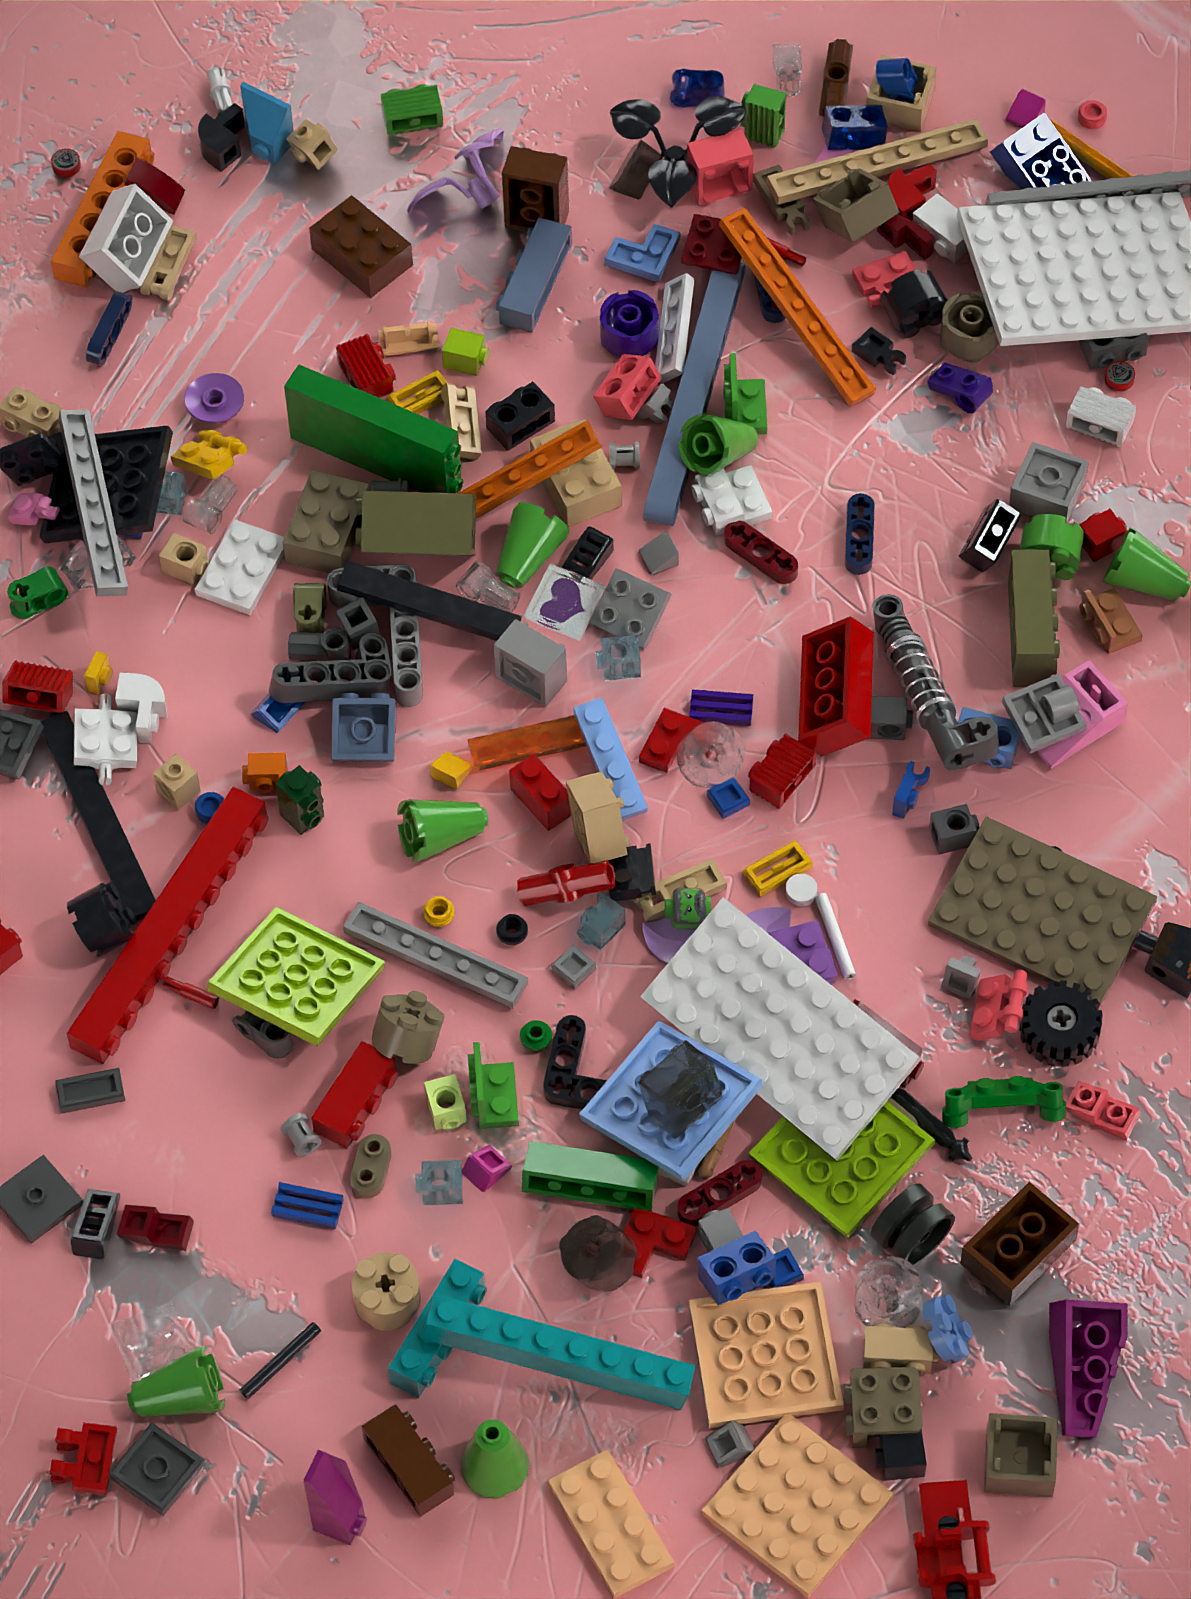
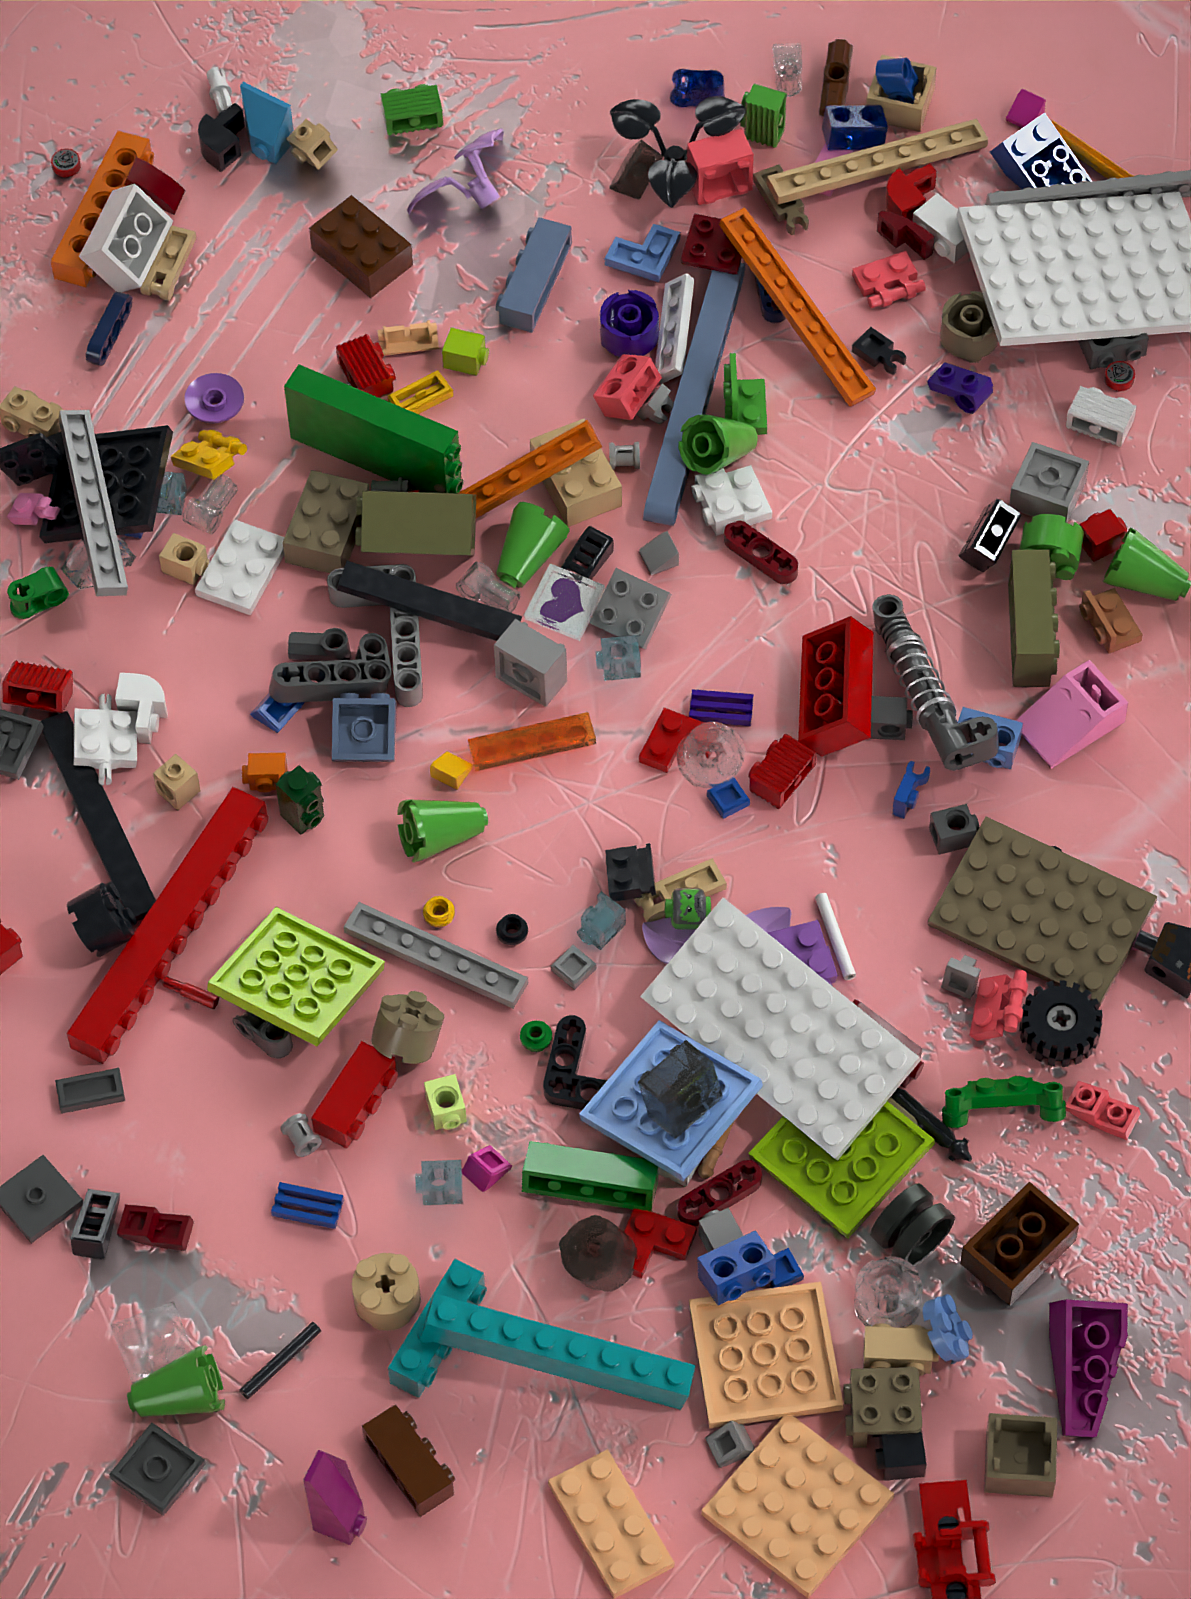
red plate [50,1422,117,1495] -> none
yellow plate [84,651,113,695] -> none
blue tile [195,792,224,824] -> none
olive piece [293,583,327,633] -> none
dark grey brick [336,597,380,650] -> none
dark tan plate [350,1134,391,1199] -> none
tan plate [441,383,482,460] -> none
bright green cone [461,1420,529,1499] -> none
bright green bracket [467,1042,519,1129] -> none
black brick [485,381,555,451] -> none
reddish brown brick [502,146,569,232] -> none
red brick [509,753,571,831] -> none
red piece [517,860,615,906] -> none
tan container [566,771,630,863] -> none
light blue plate [573,697,648,820] -> none
yellow tile [743,839,813,898] -> none
red pin [768,238,807,266] -> none
white tile [786,874,818,907] -> none
dark tan container [813,168,899,243] -> none
dark blue beam [845,493,875,575] -> none
black brick [880,269,947,338] -> none
light grey plate [1002,674,1087,754] -> none
coral tile [1078,100,1107,129] -> none

